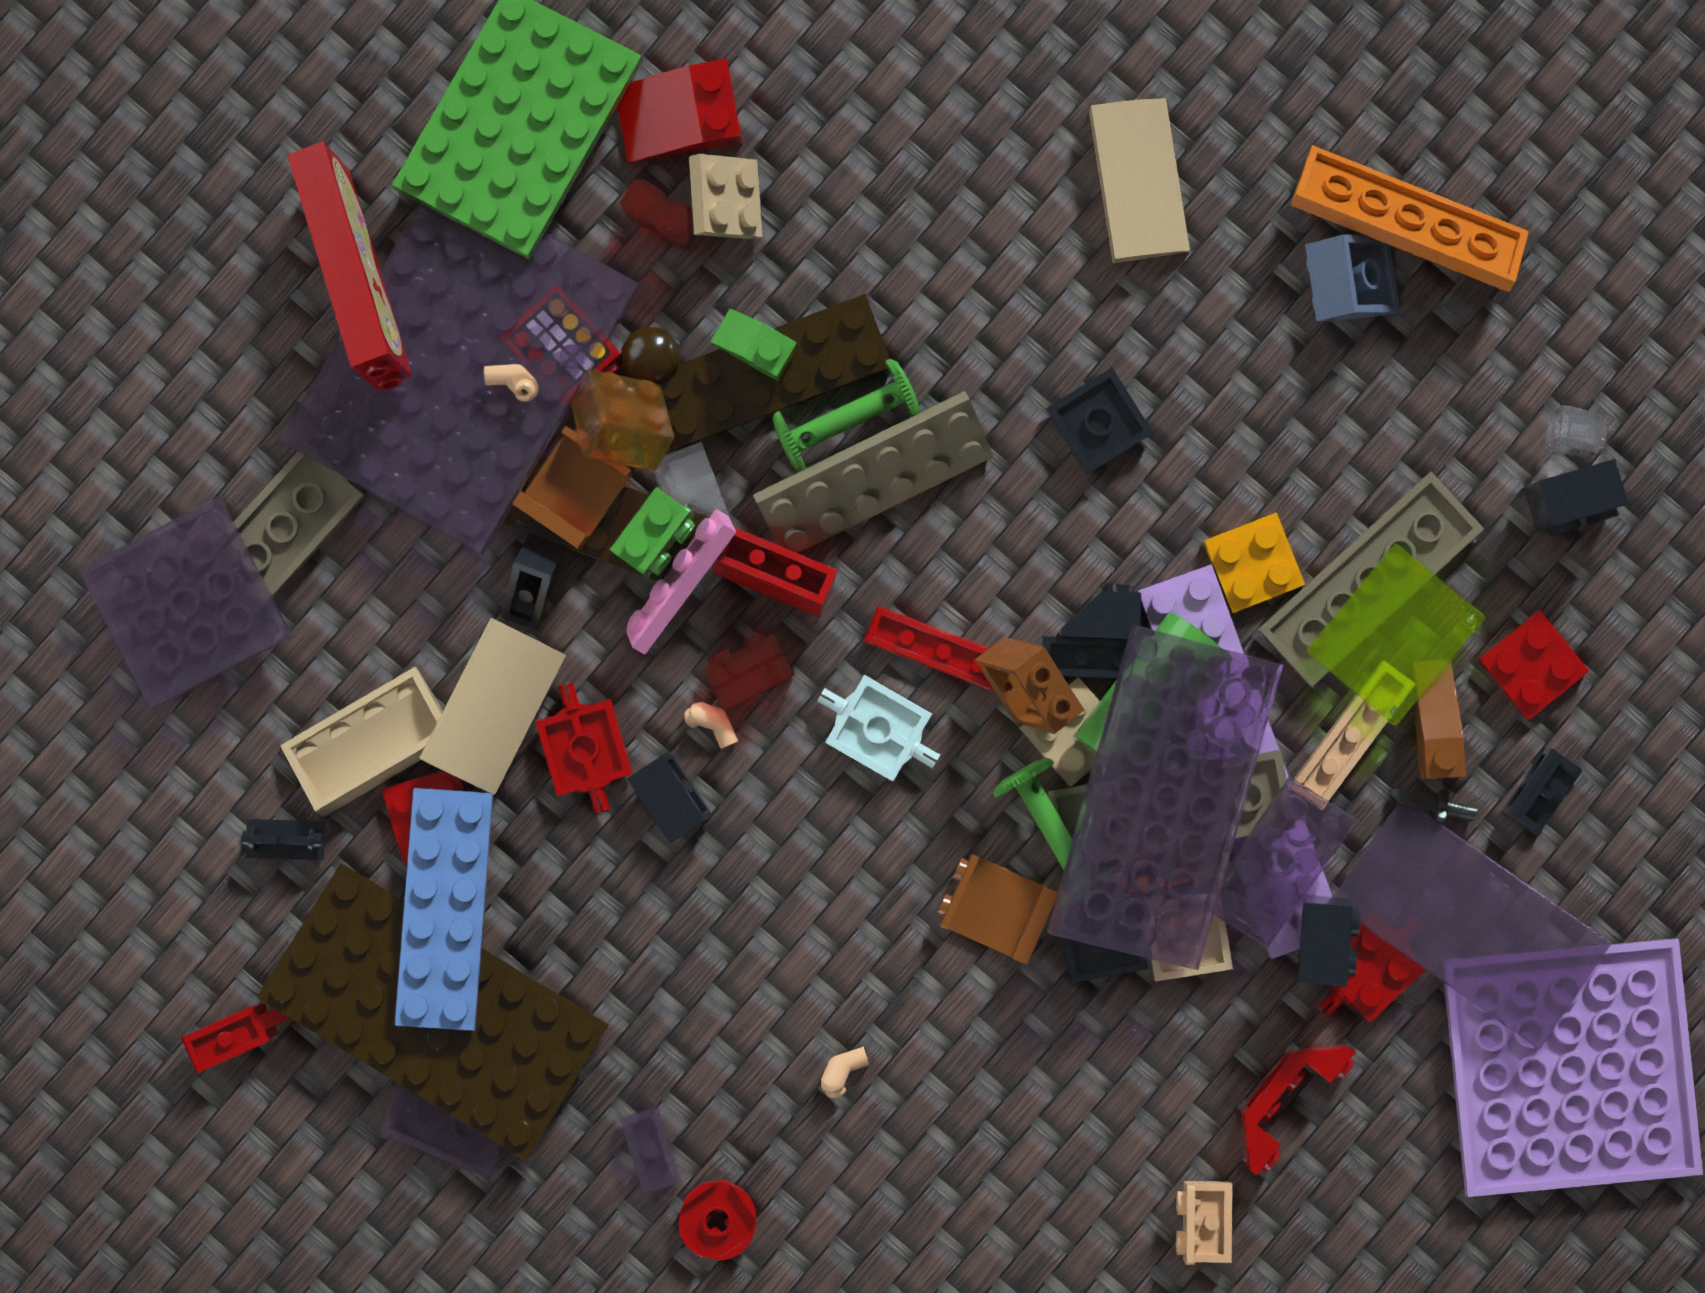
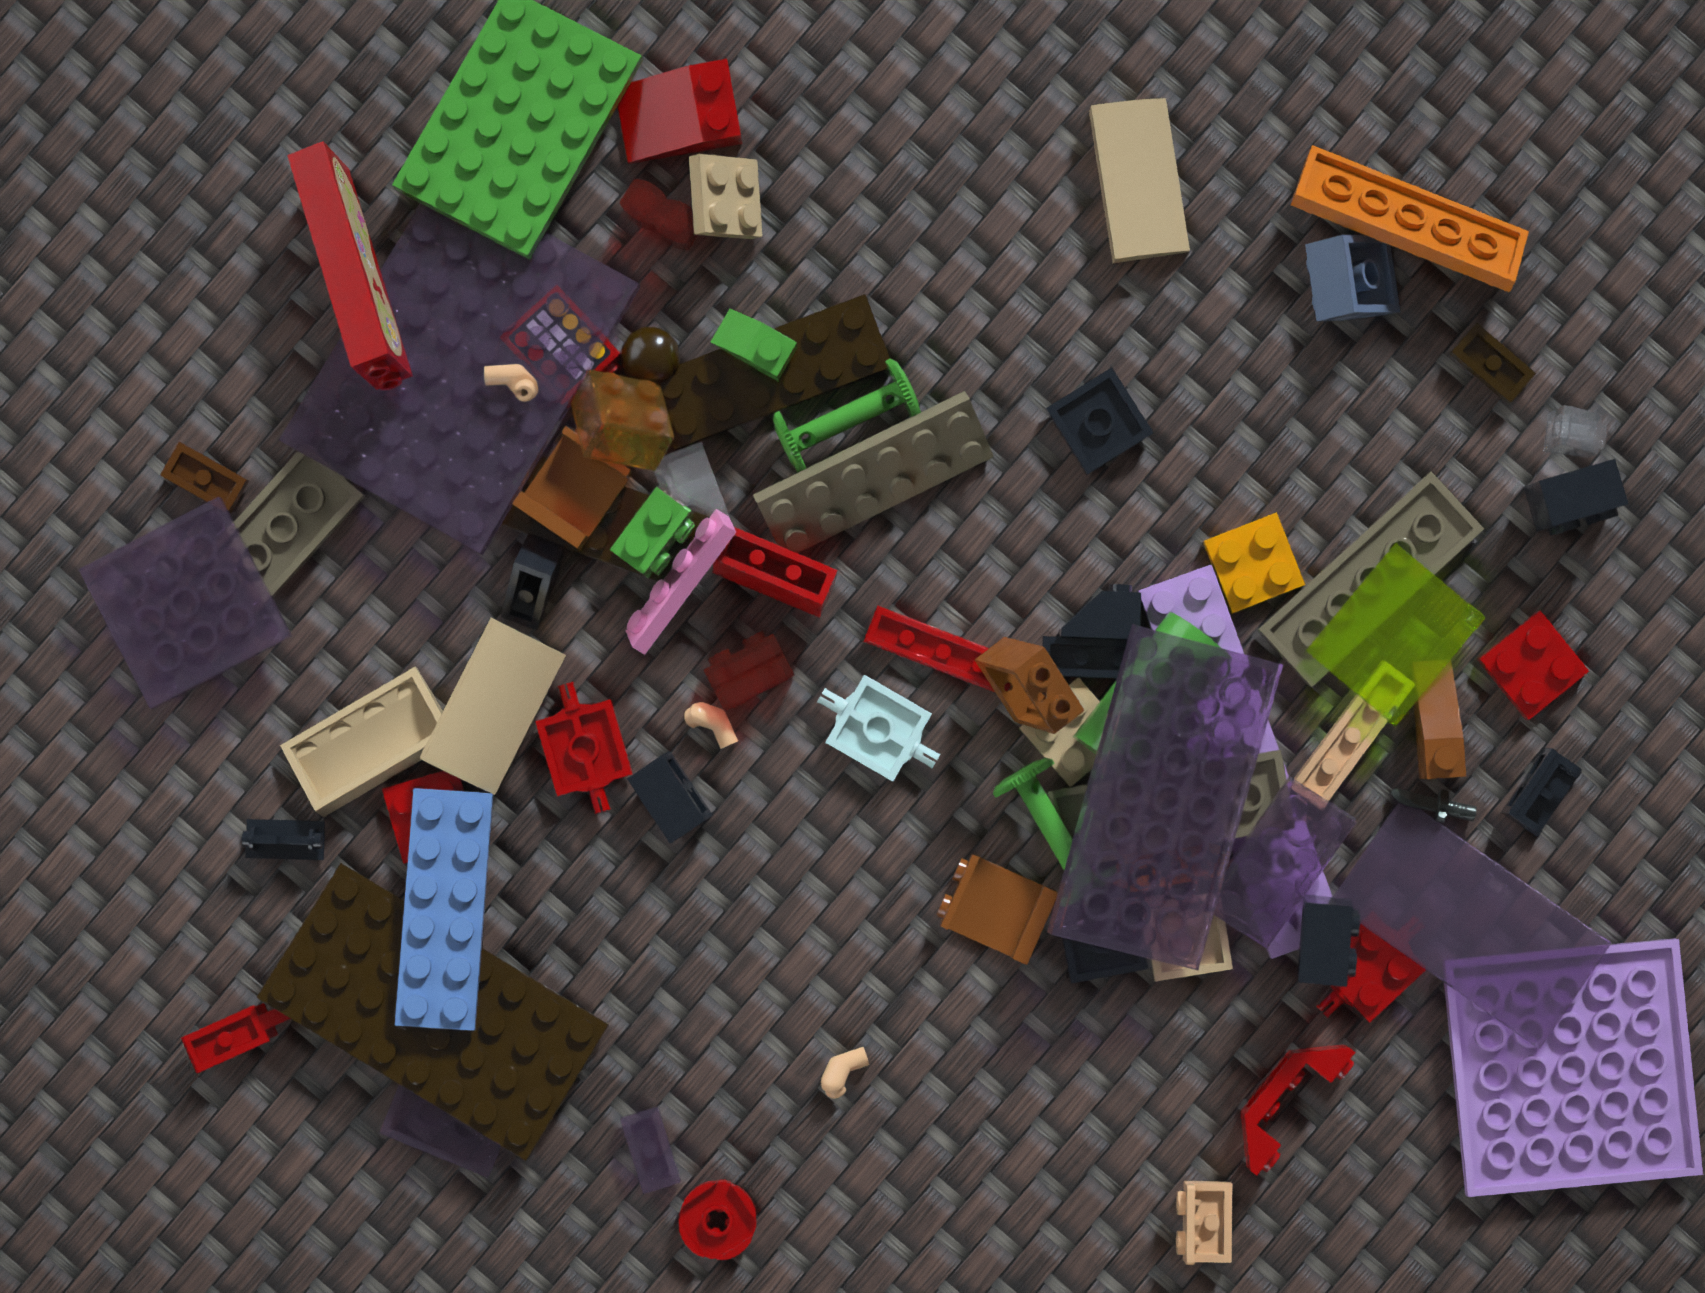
none -> reddish brown plate [160,441,249,514]
none -> dark brown plate [1449,323,1536,404]

